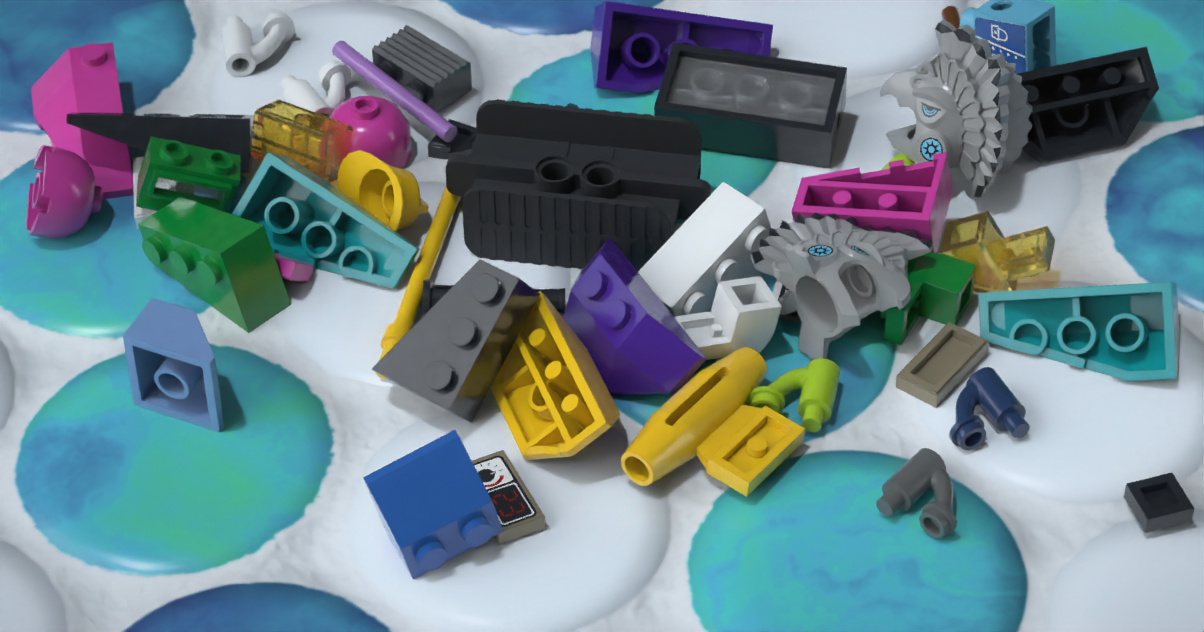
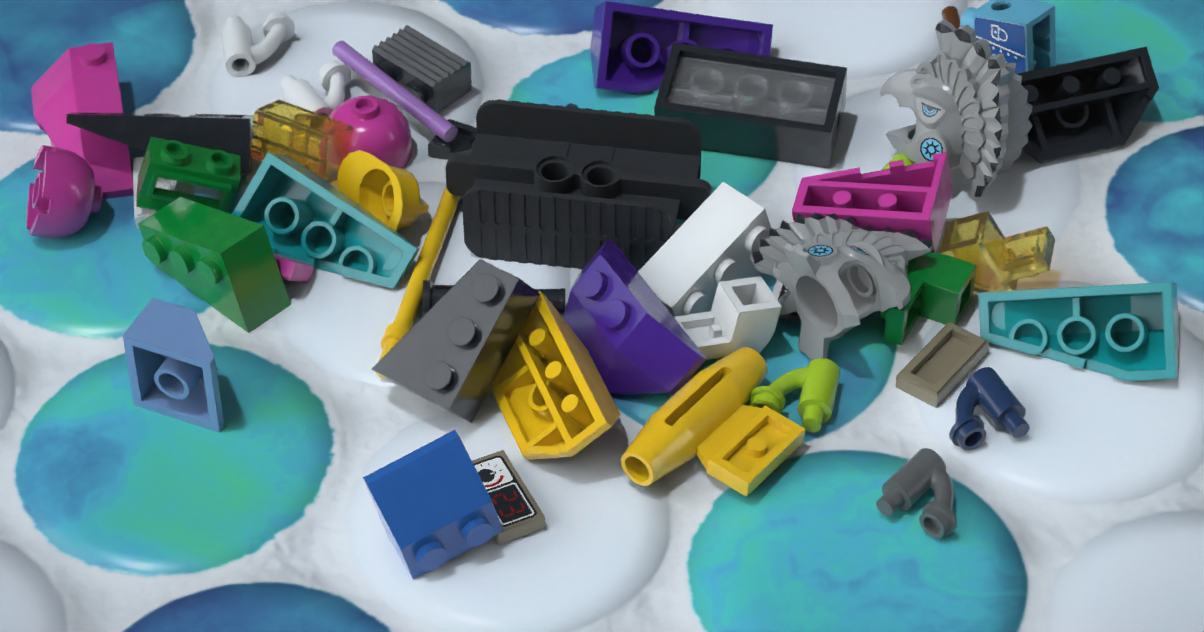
black plate [1124,473,1194,533] -> none

